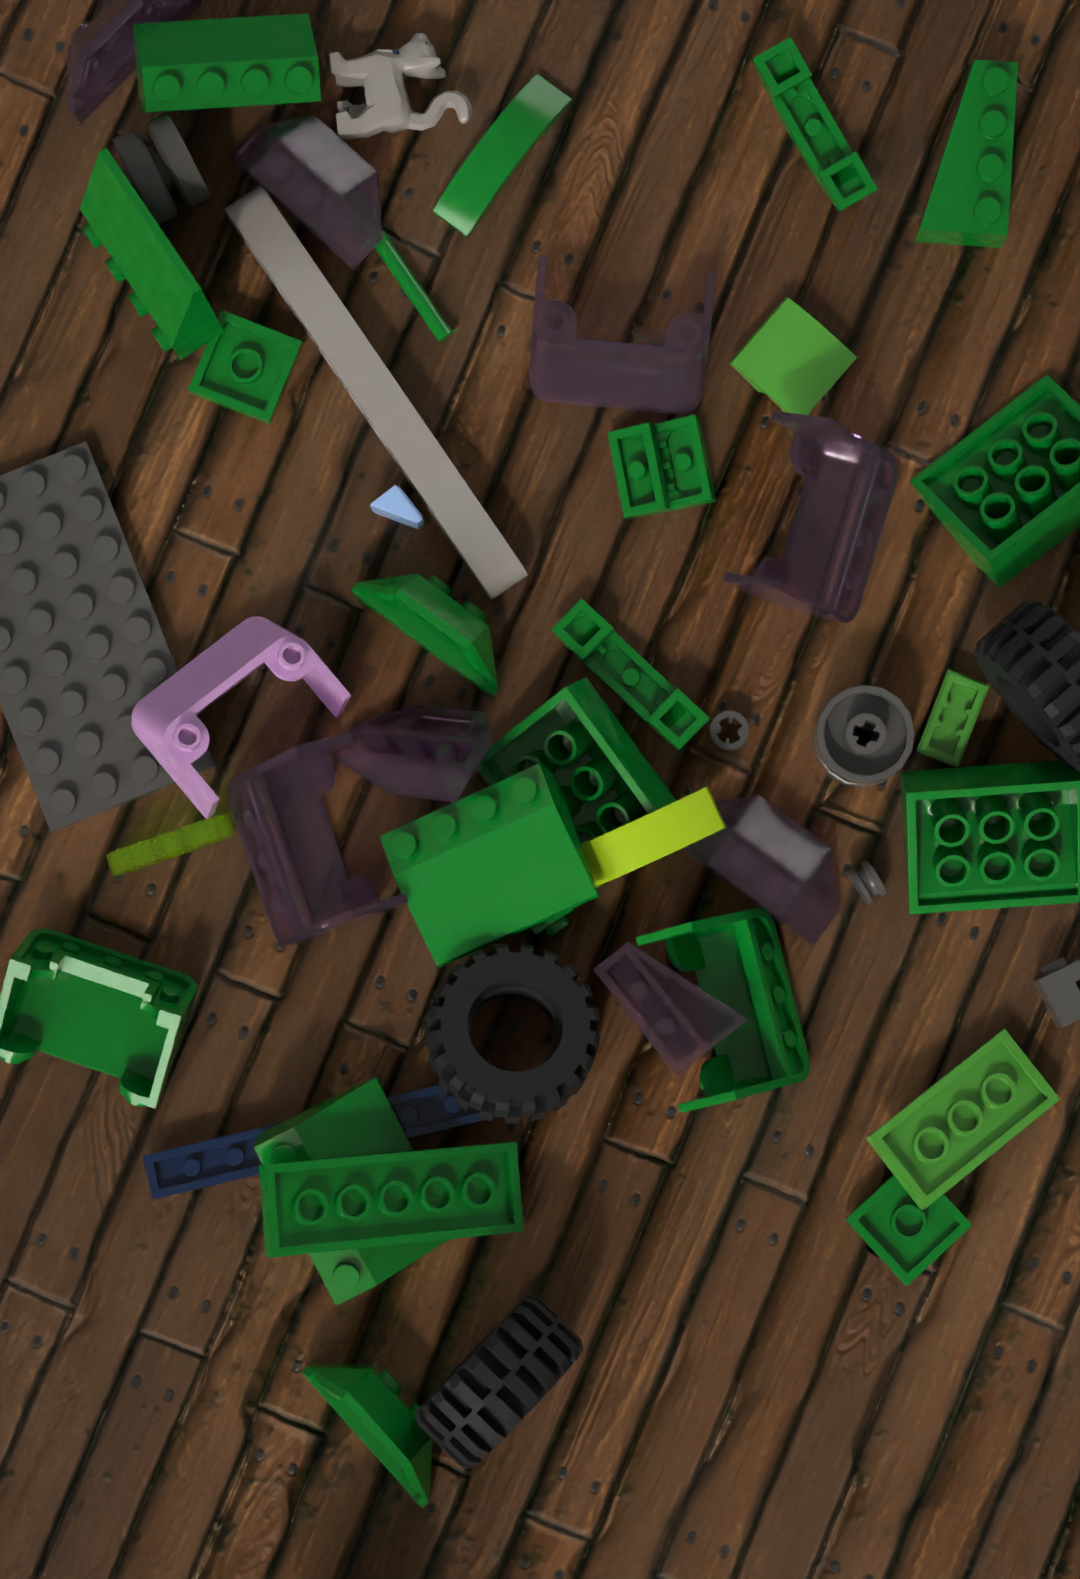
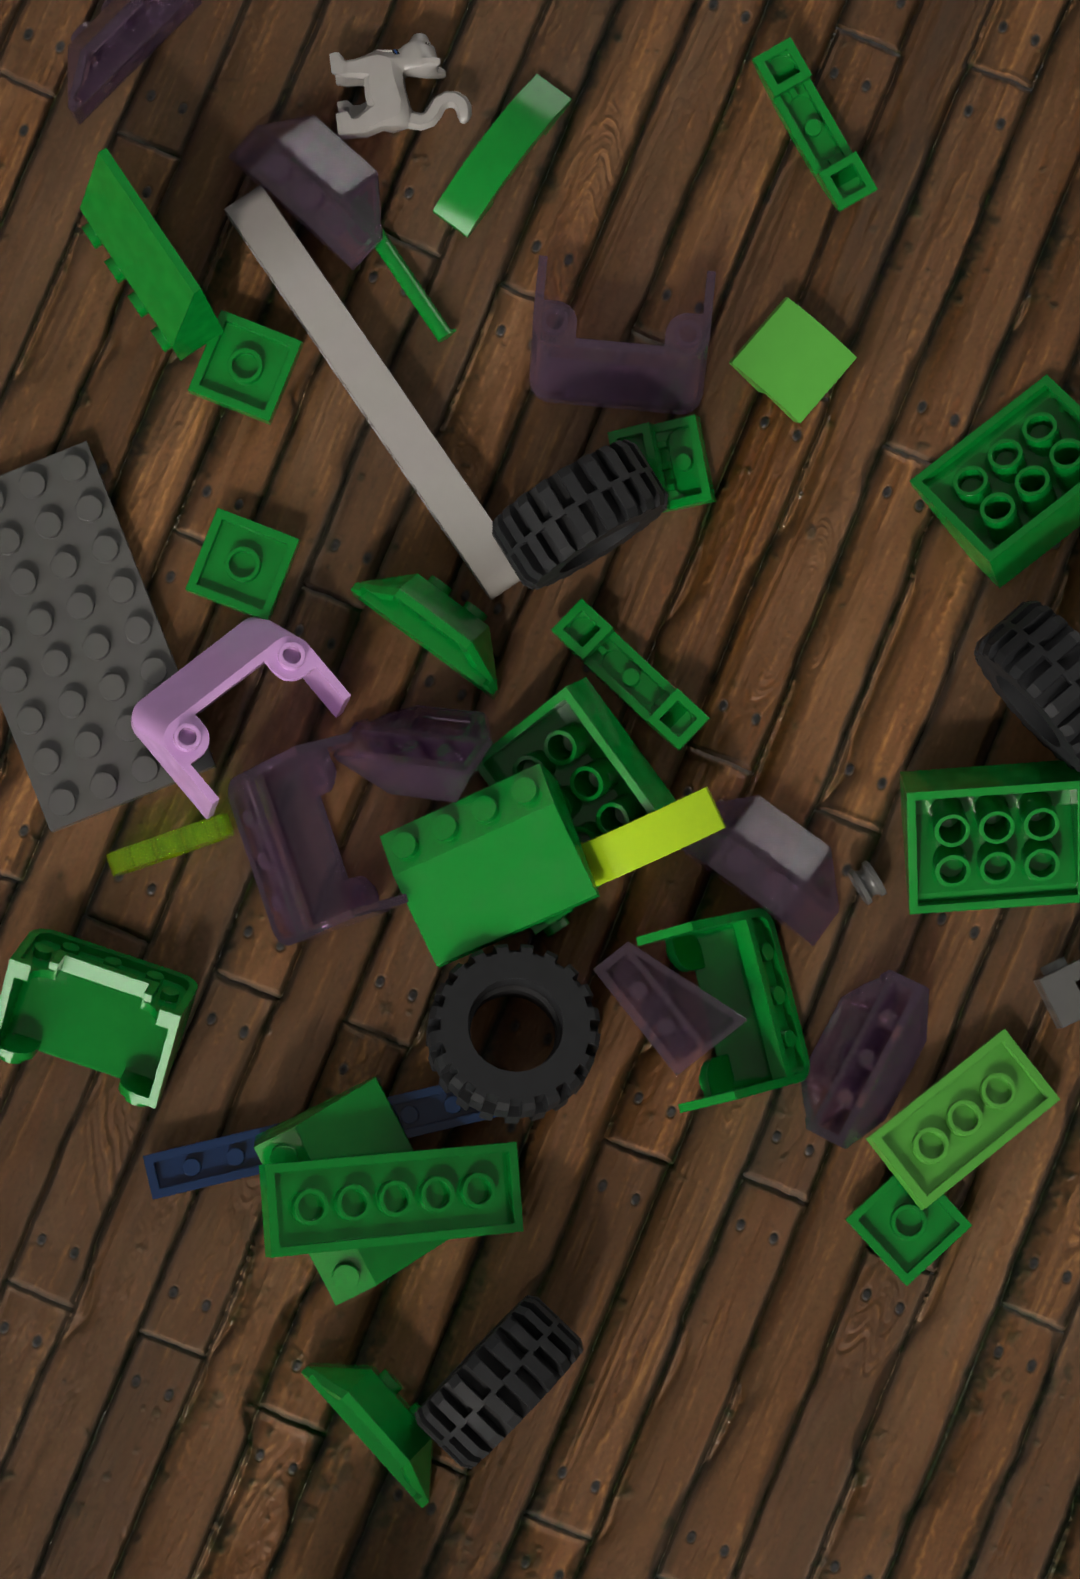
dark grey wheel [112,112,212,226] -> none
green slope [133,13,321,113] -> none
light blue slope [370,485,425,530] -> none
dark grey bush [710,711,749,751] -> none
windscreen [723,411,898,623] -> none
dark grey wheel [812,685,915,788] -> none
green wedge [914,60,1018,248] -> none
bright green plate [915,669,990,768] -> none
none -> green plate [185,508,301,620]
none -> black tyre [492,439,668,590]
none -> wedge [801,970,929,1149]

